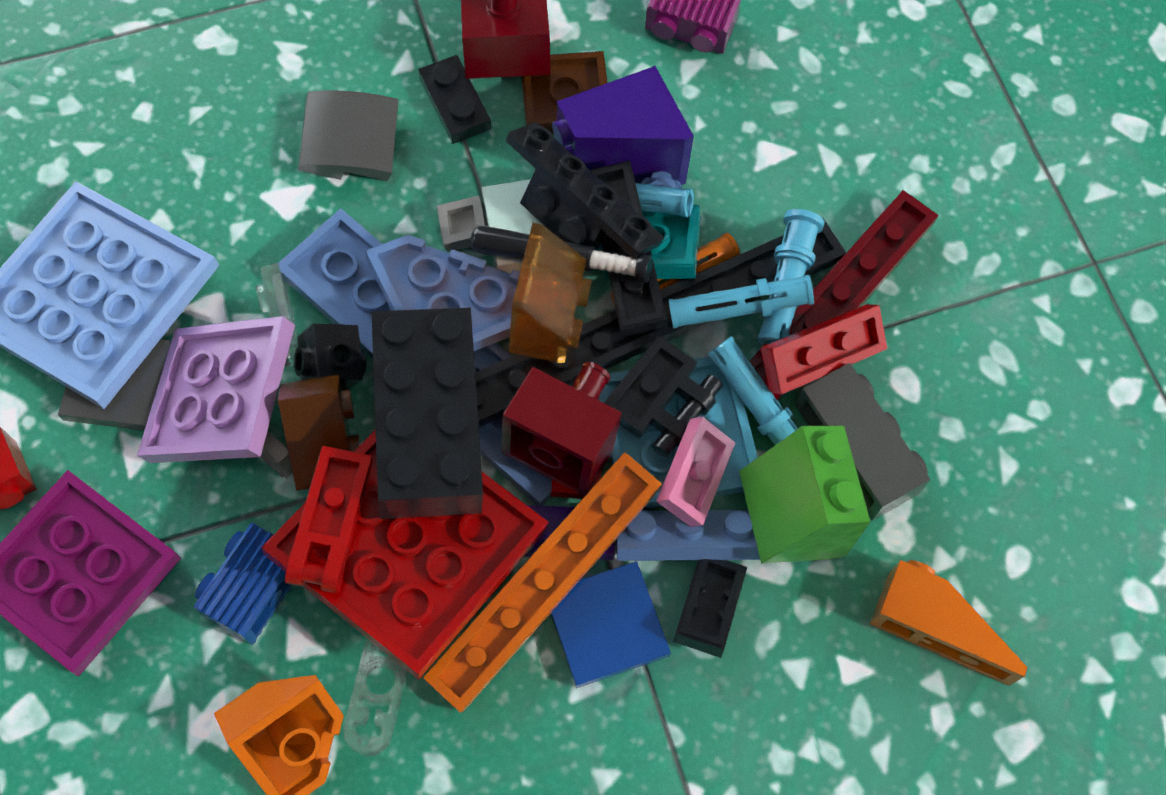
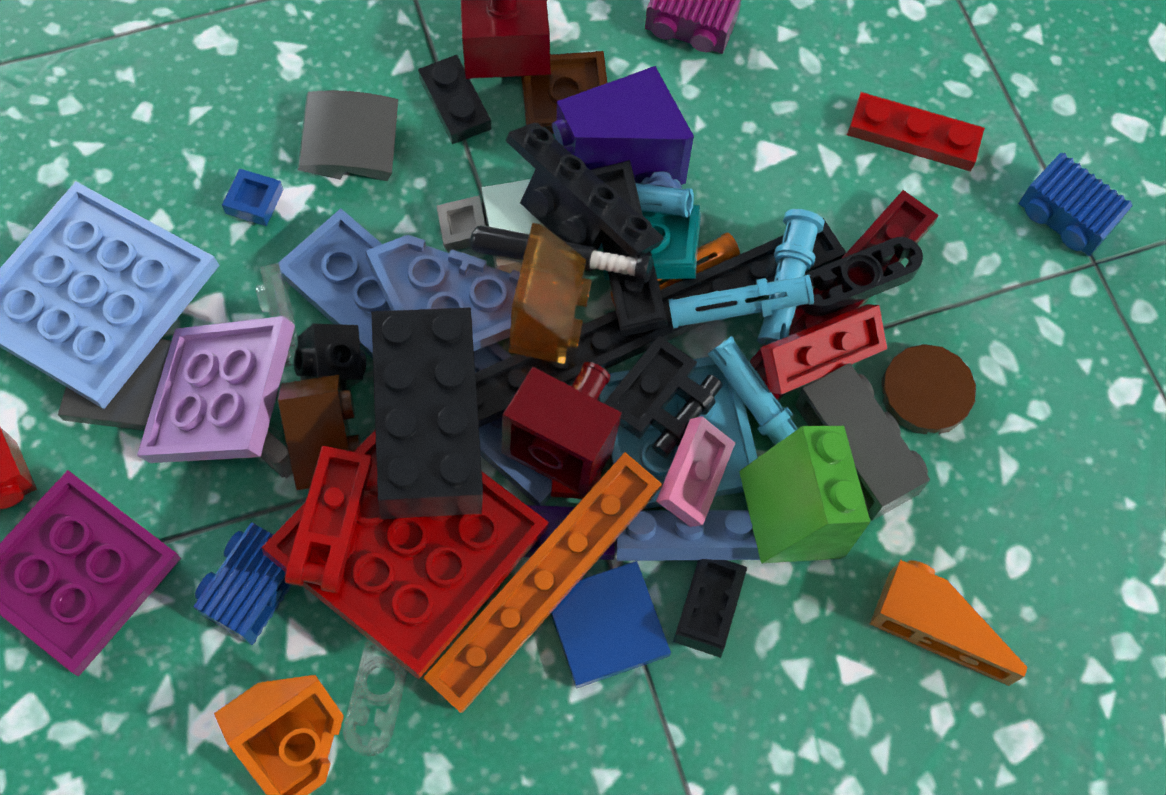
none -> blue plate [222,168,284,226]
none -> black beam [800,237,923,316]
none -> red plate [847,92,985,172]
none -> reddish brown tile [881,344,976,434]
none -> blue brick [1018,153,1133,257]

